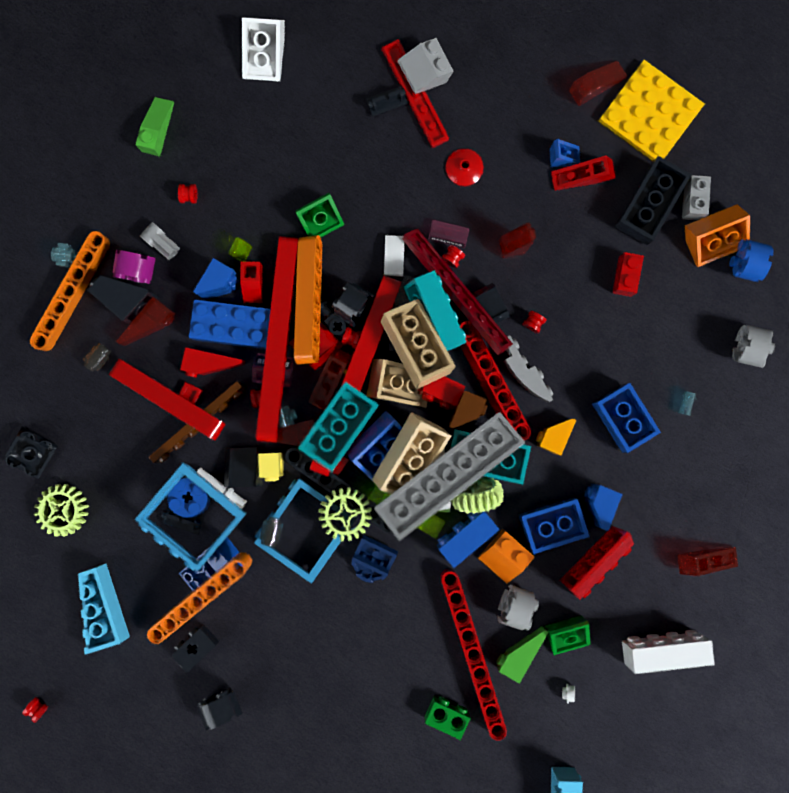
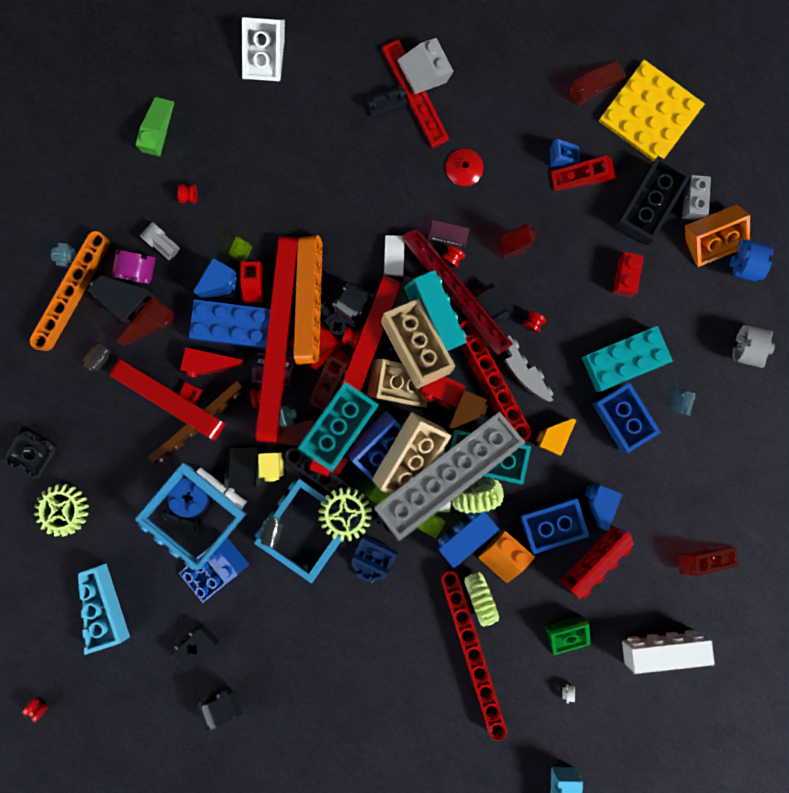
orange beam [147,552,252,644] -> none
green slope [295,193,345,238] -> none
green brick [424,696,471,740] -> none
bright green slope [496,626,548,684] -> none
light grey brick [497,585,539,630] -> none
none -> yellowish green gear [464,572,499,627]
none -> teal brick [582,326,673,392]

